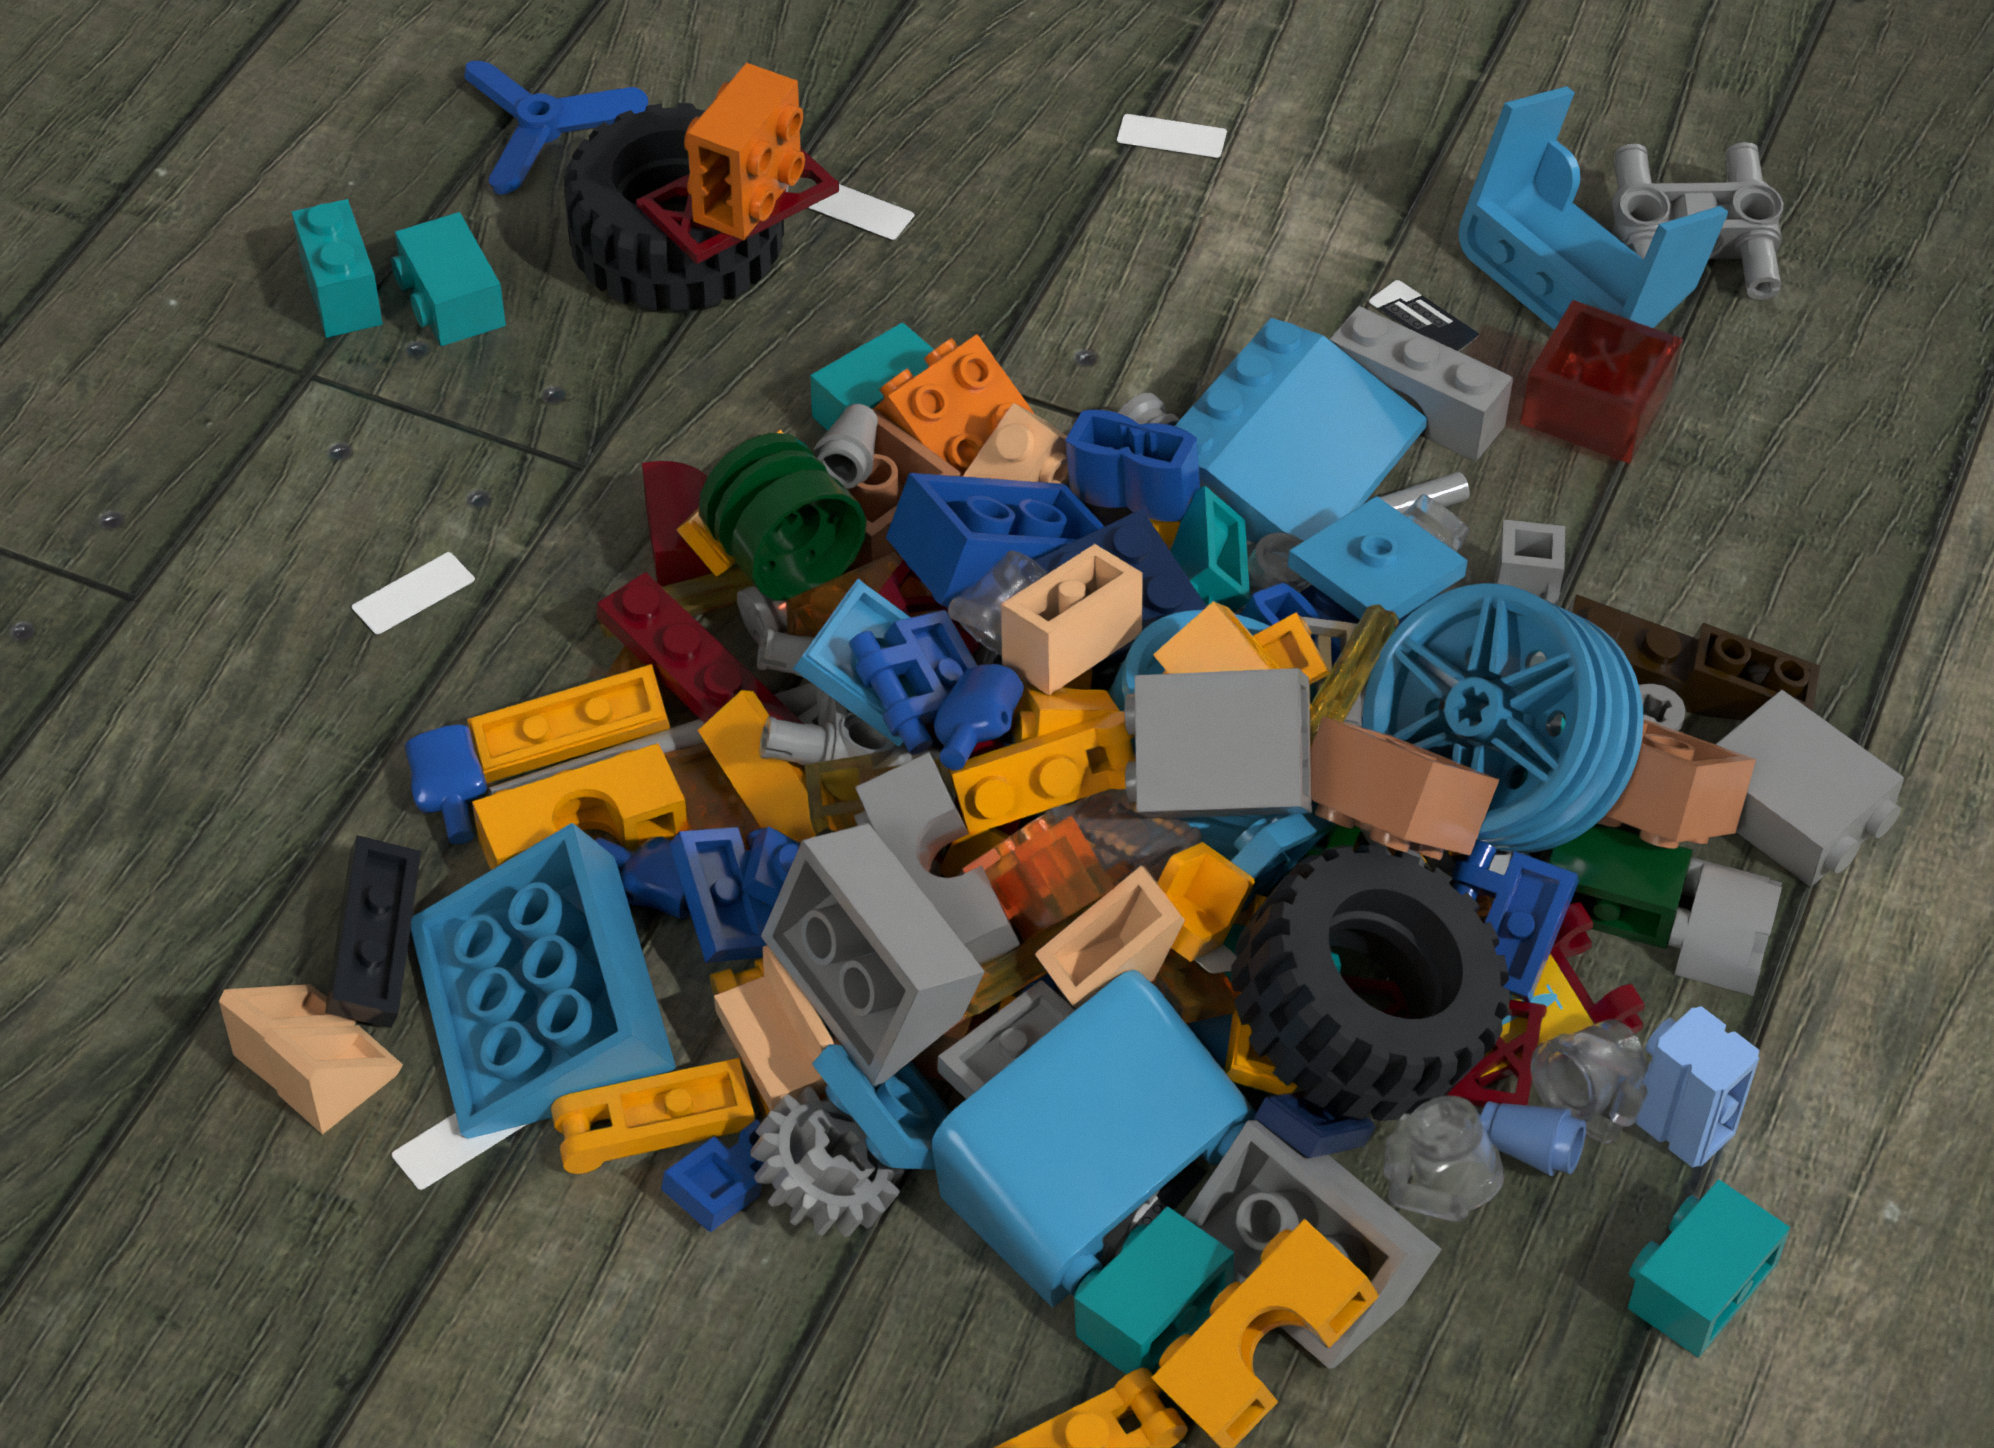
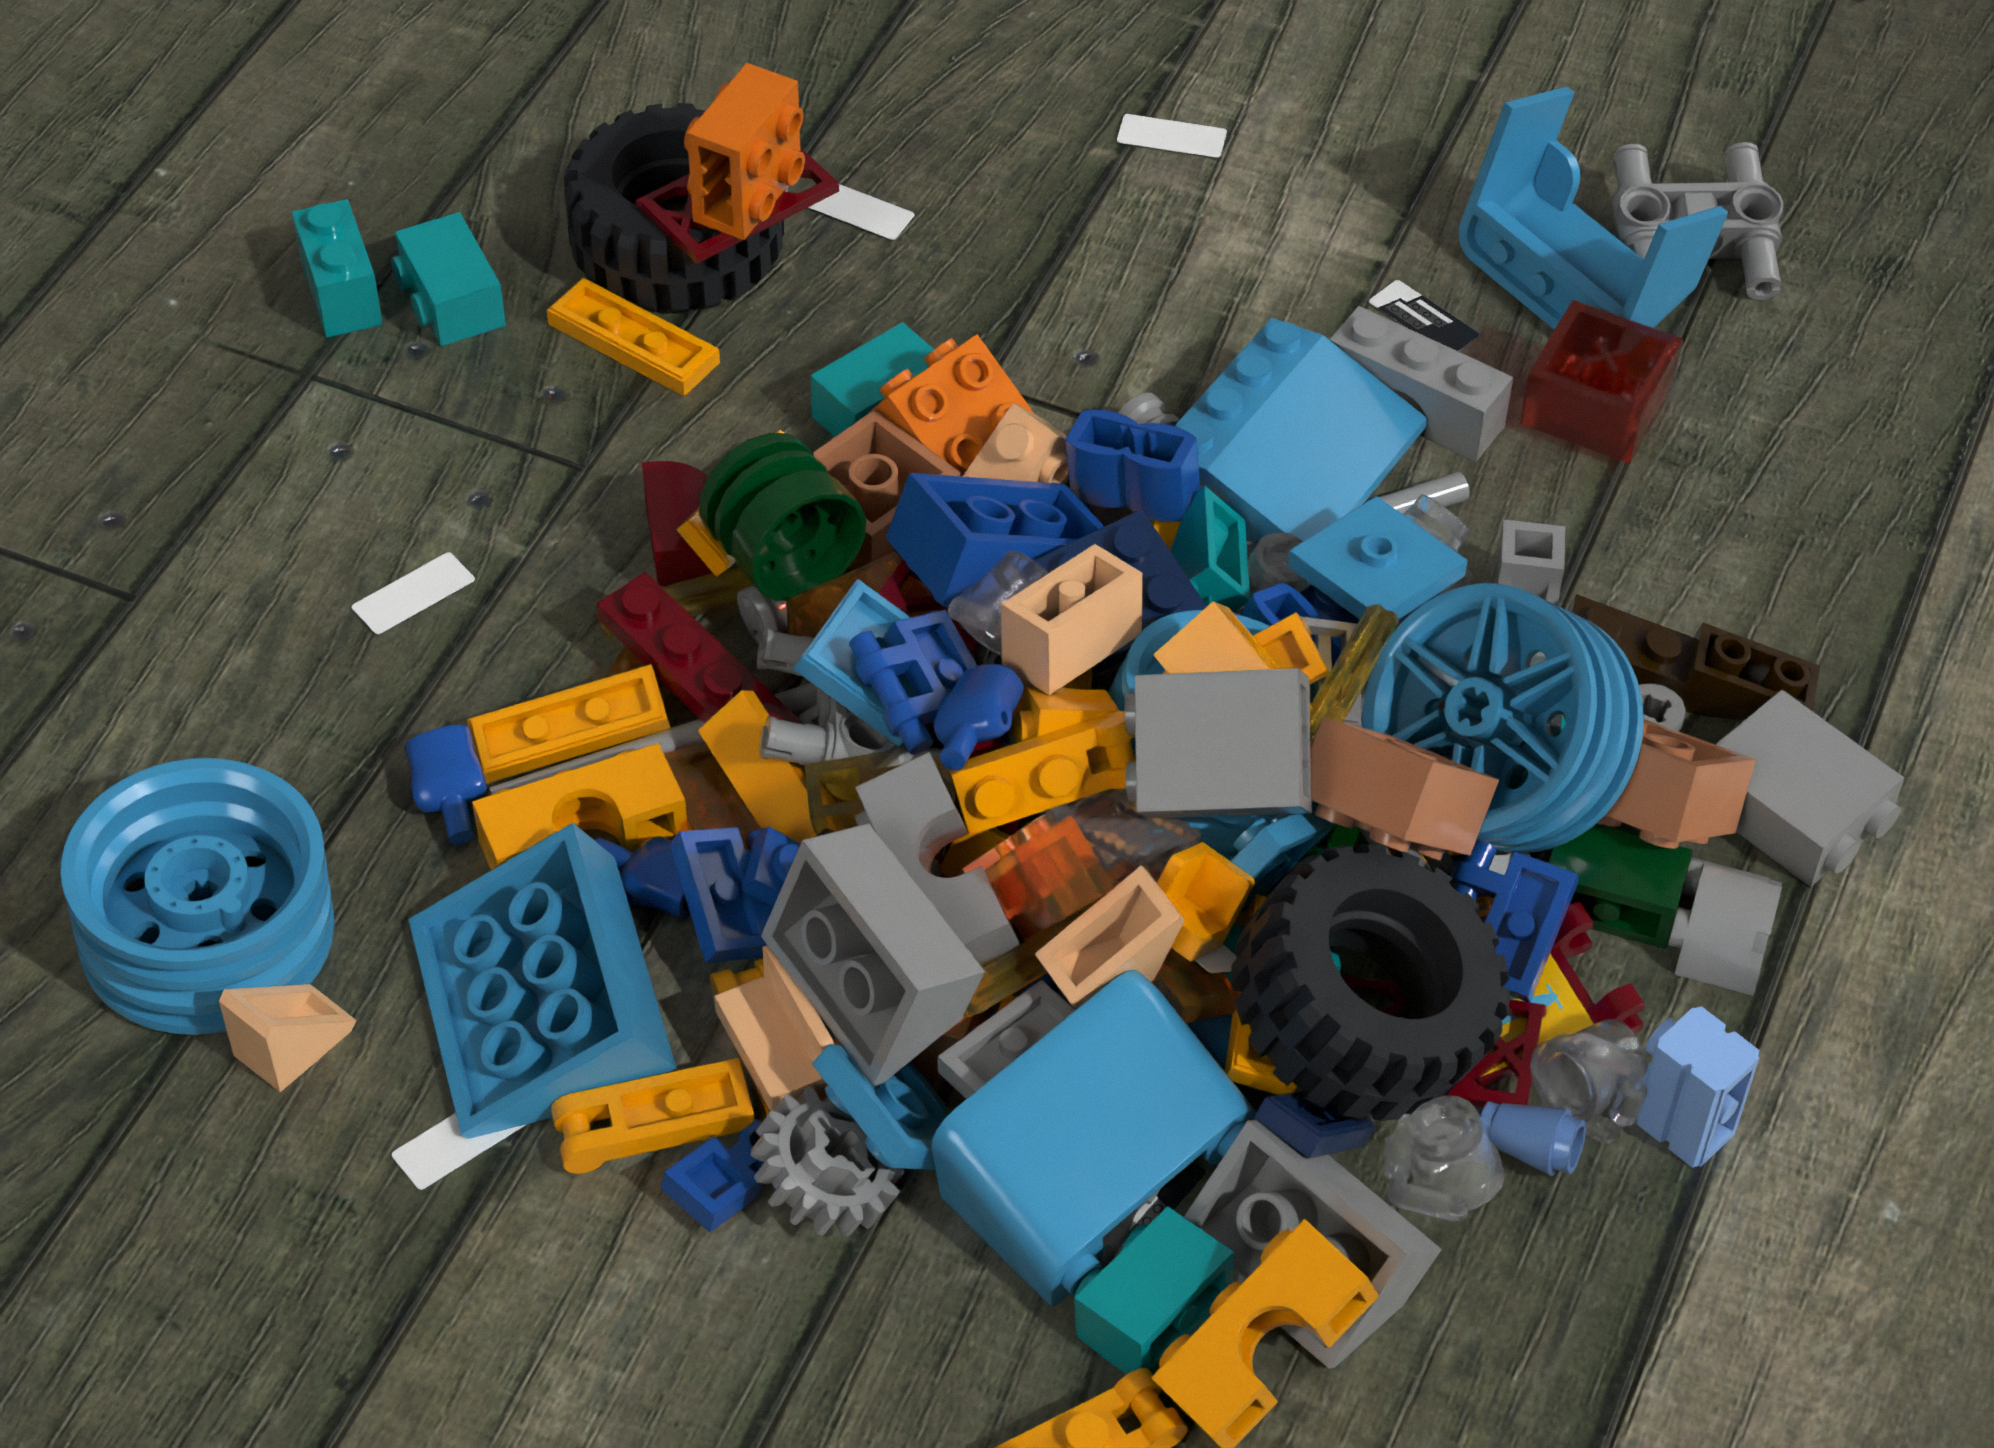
light nougat slope [264,1025,403,1135] -> none
black plate [325,835,421,1028] -> none
blue piece [464,61,648,195] -> none
light grey cone [813,404,878,489] -> none
teal brick [1627,1179,1791,1358] -> none
none -> dark azure wheel [61,758,335,1035]
none -> light orange tile [547,278,720,397]

